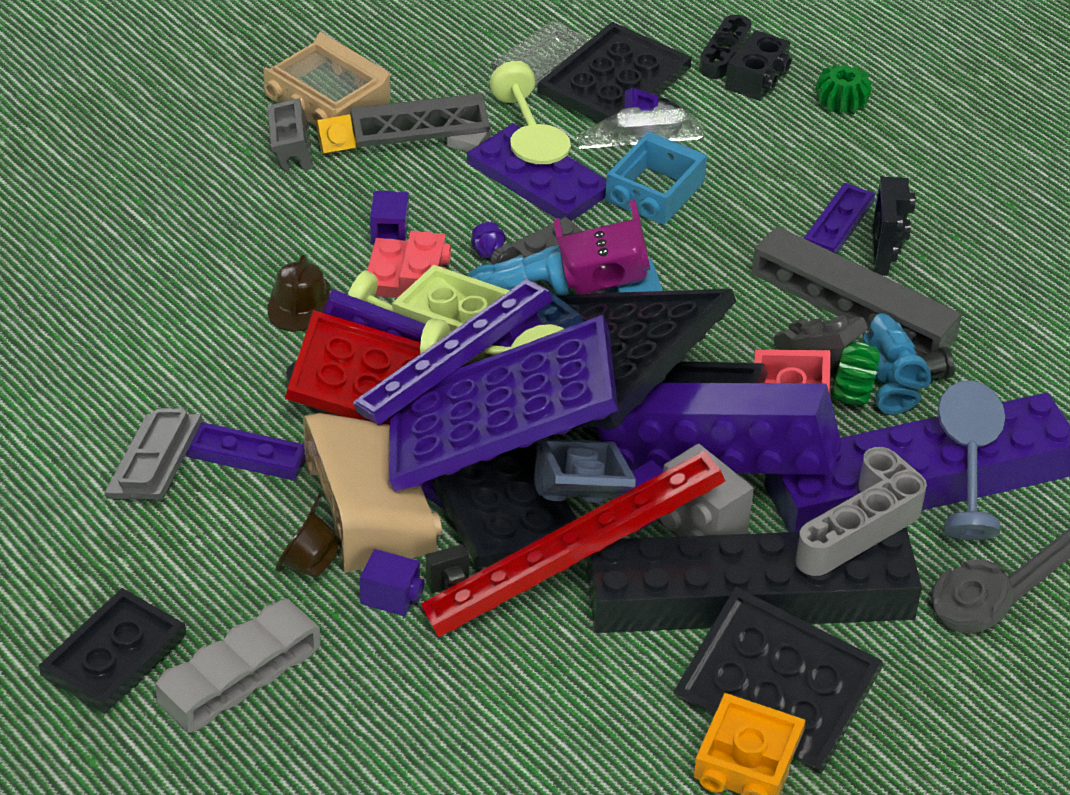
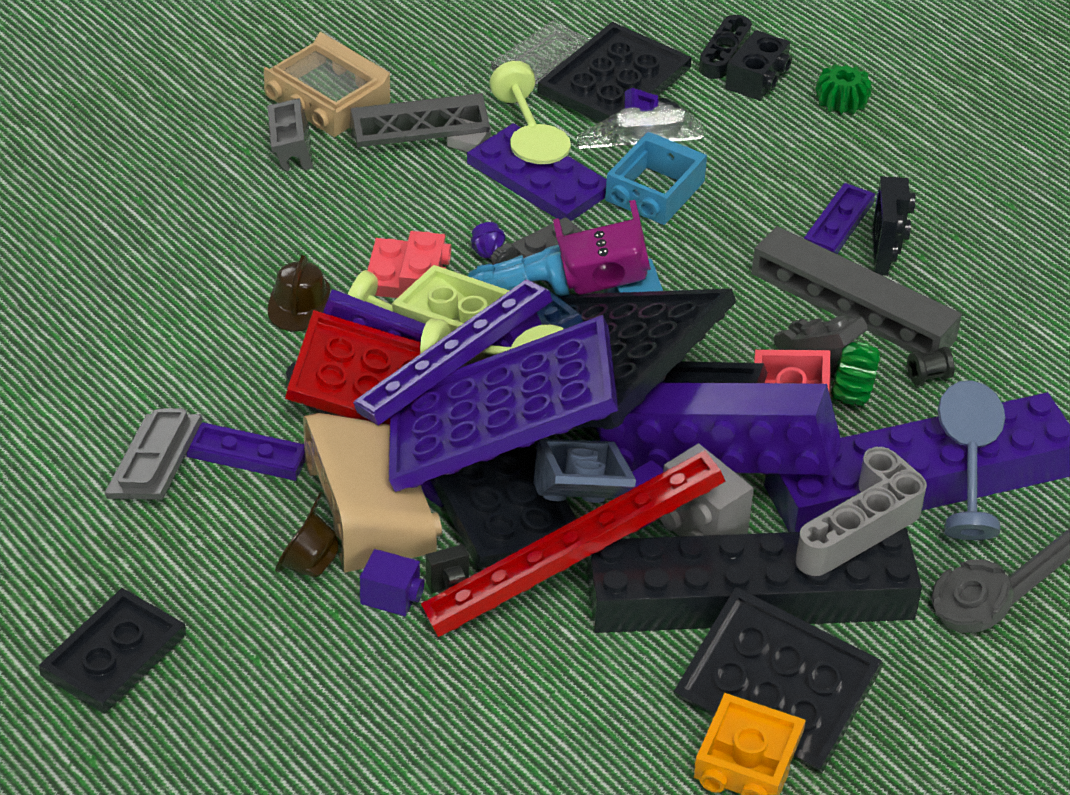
light grey brick [155,599,320,733] -> none
yellow plate [315,114,356,154] -> none
dark purple brick [370,190,409,244] -> none
dark azure piece [862,313,931,415] -> none

